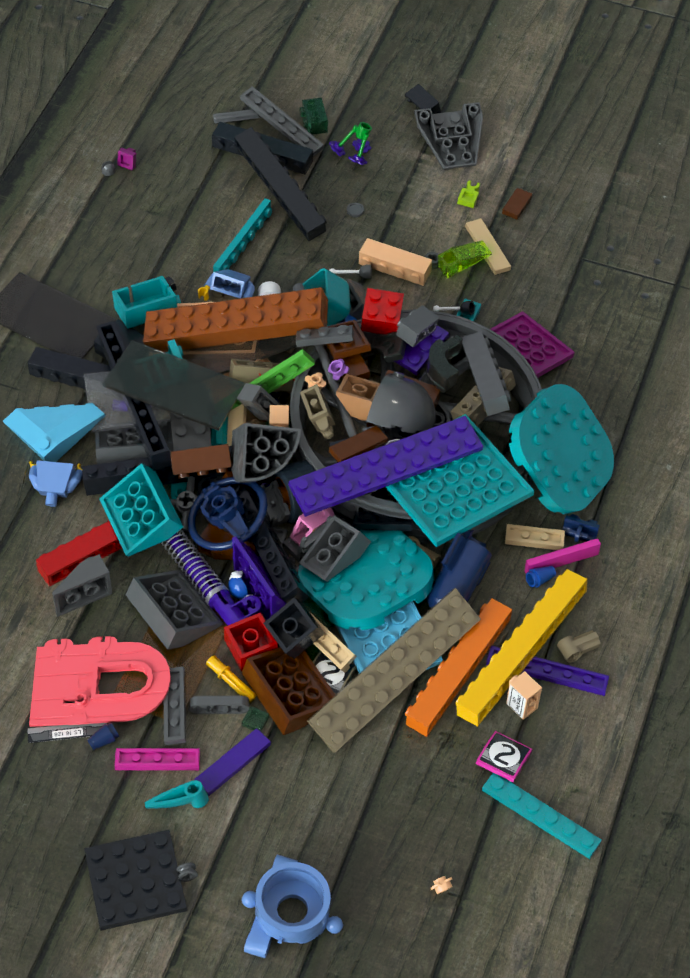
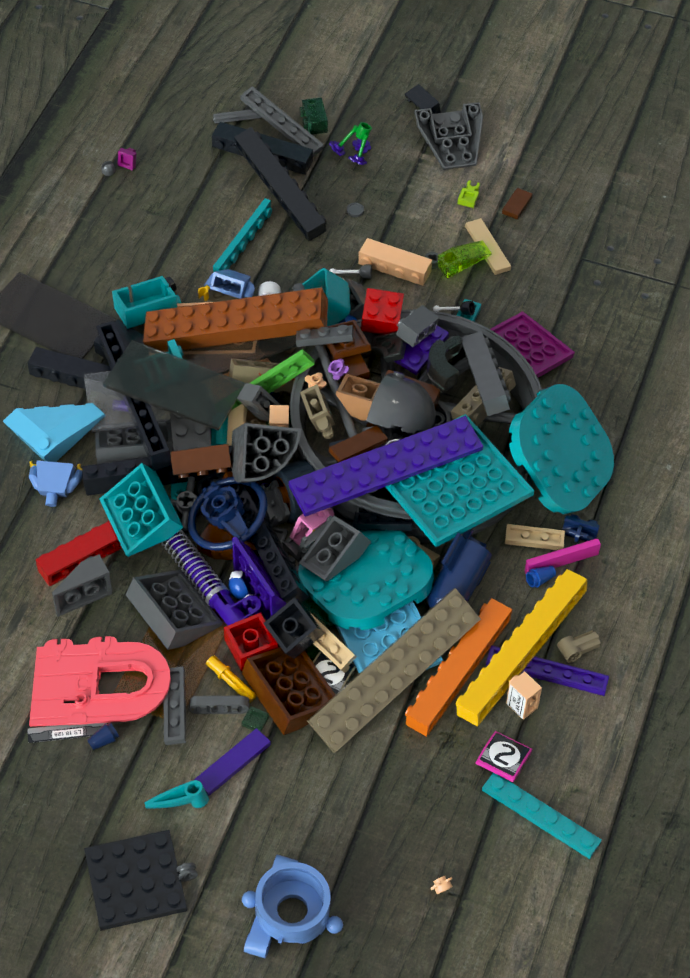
dark pink tile [115,748,200,770] -> none

